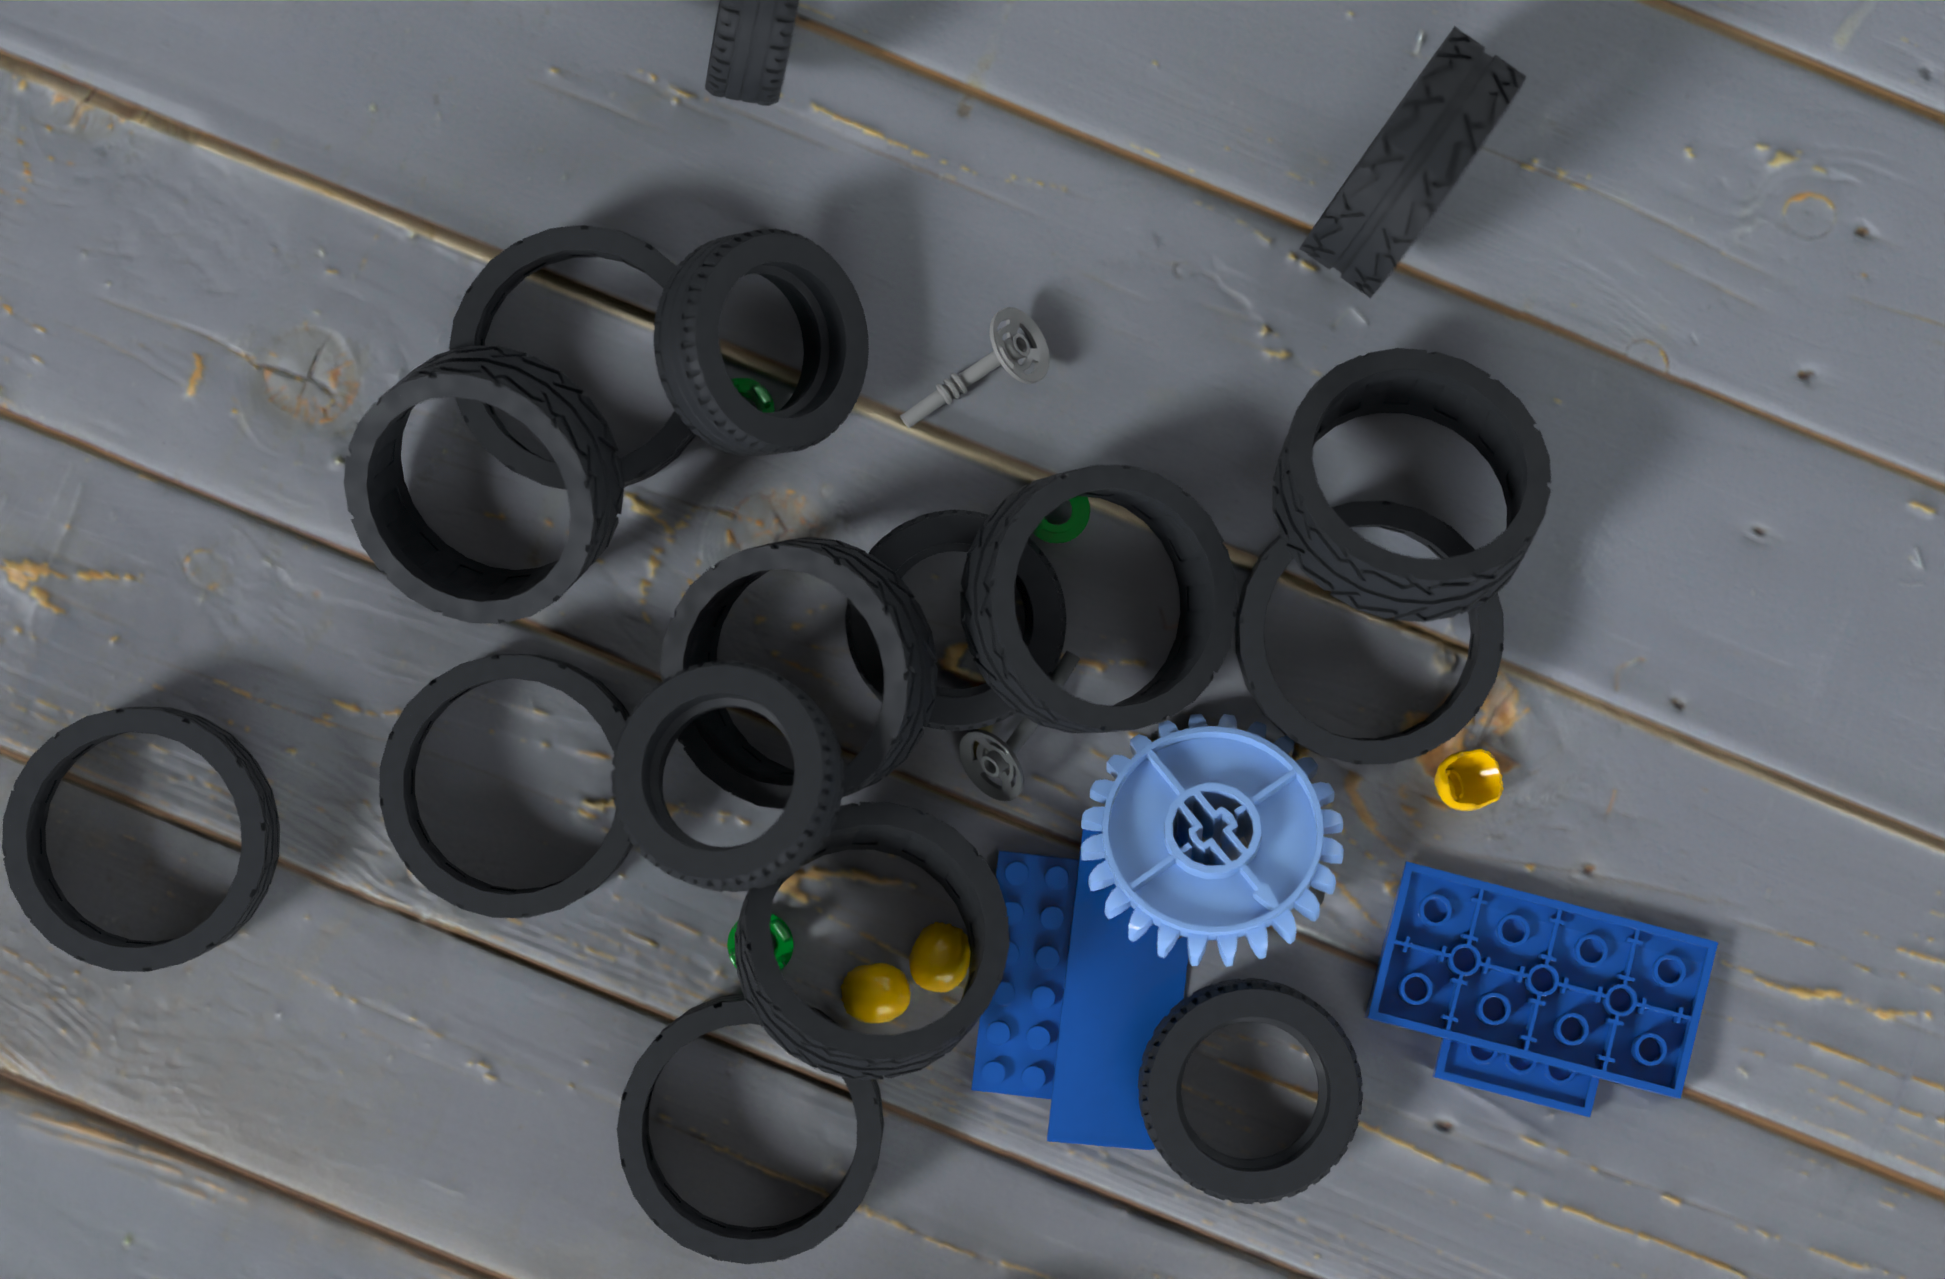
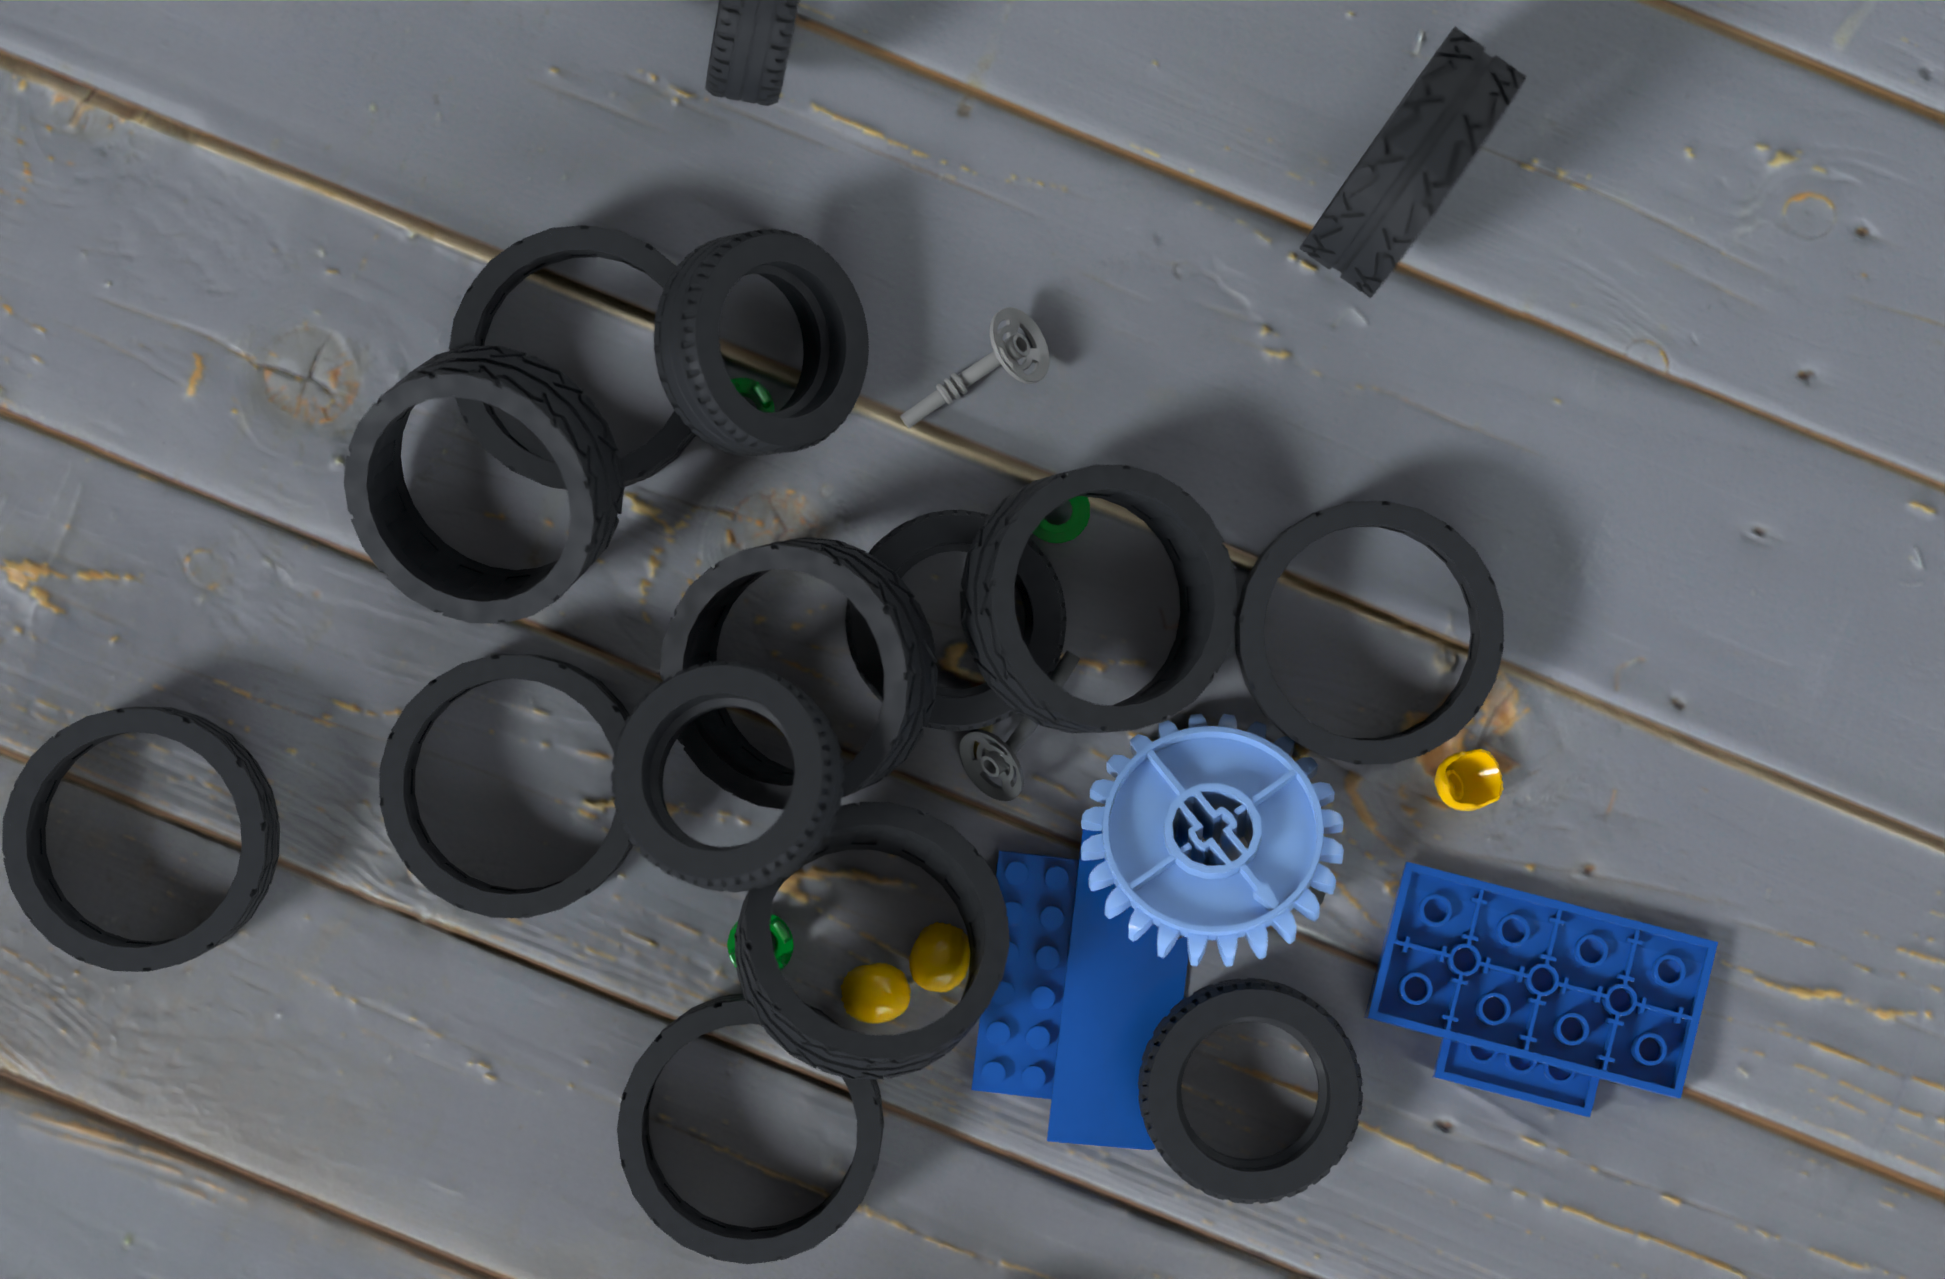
black tyre [1272,348,1551,622] -> none

